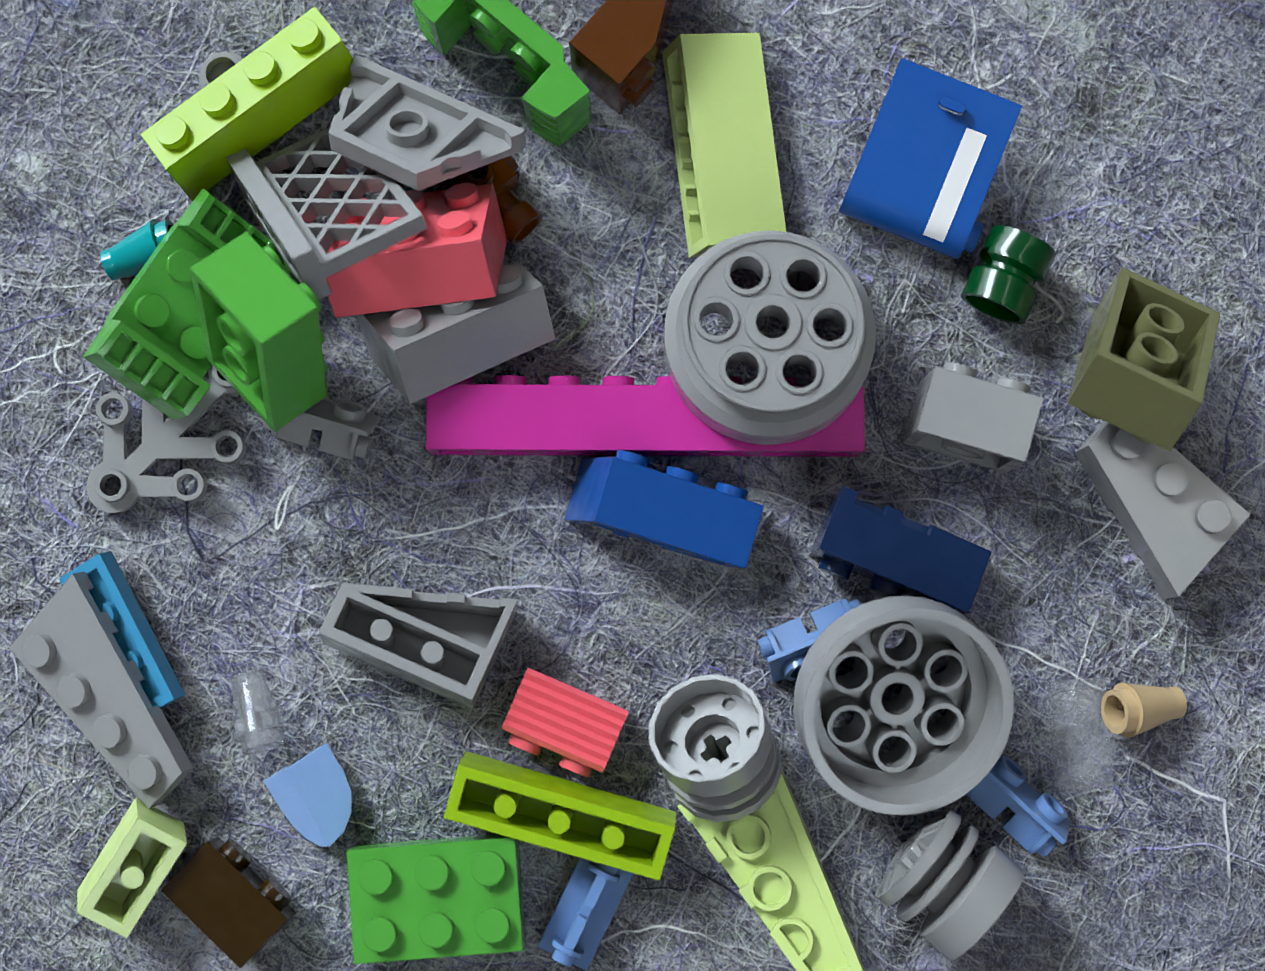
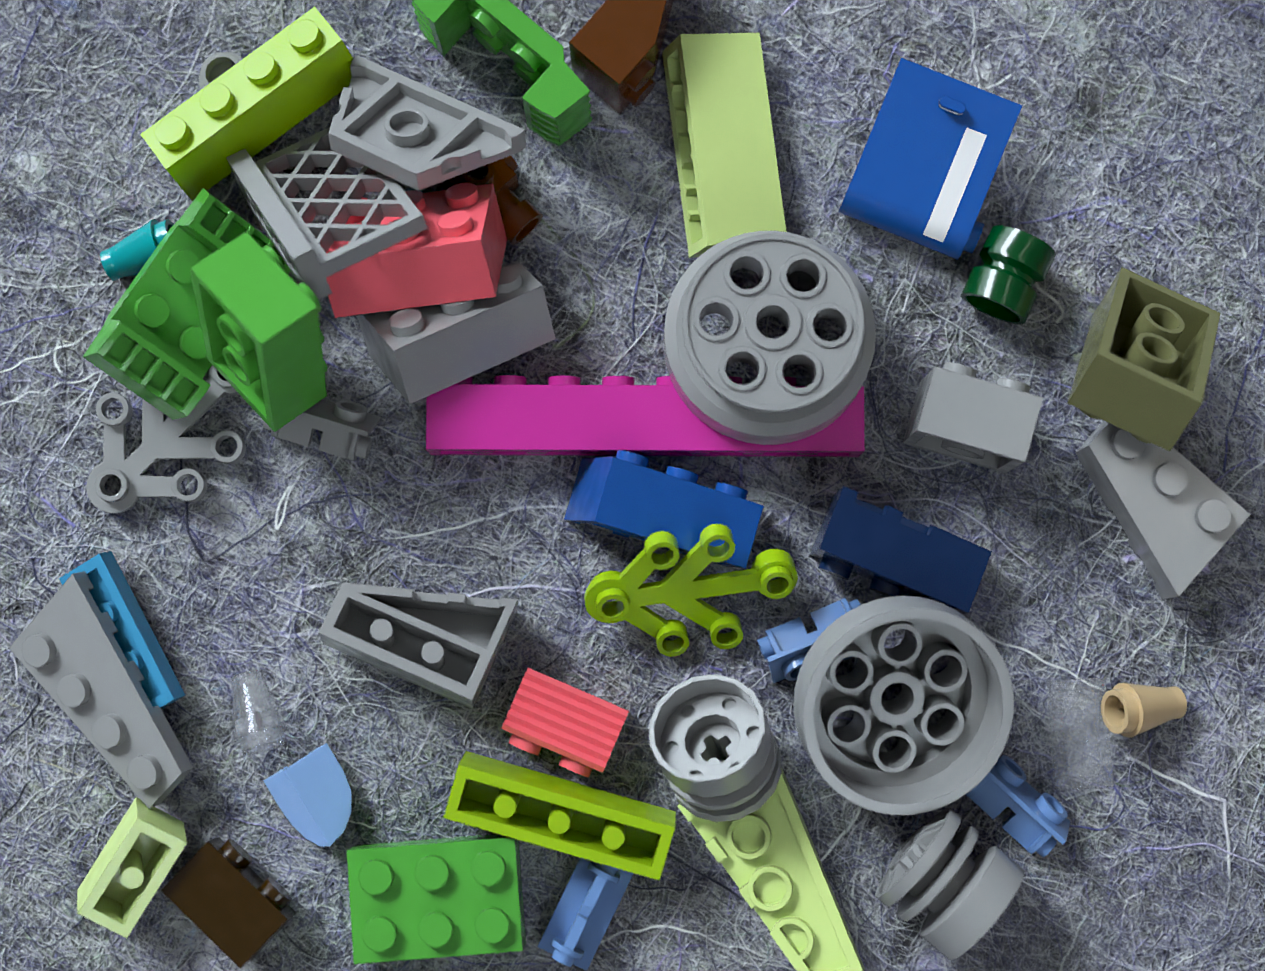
none -> lime plant [584,524,798,657]

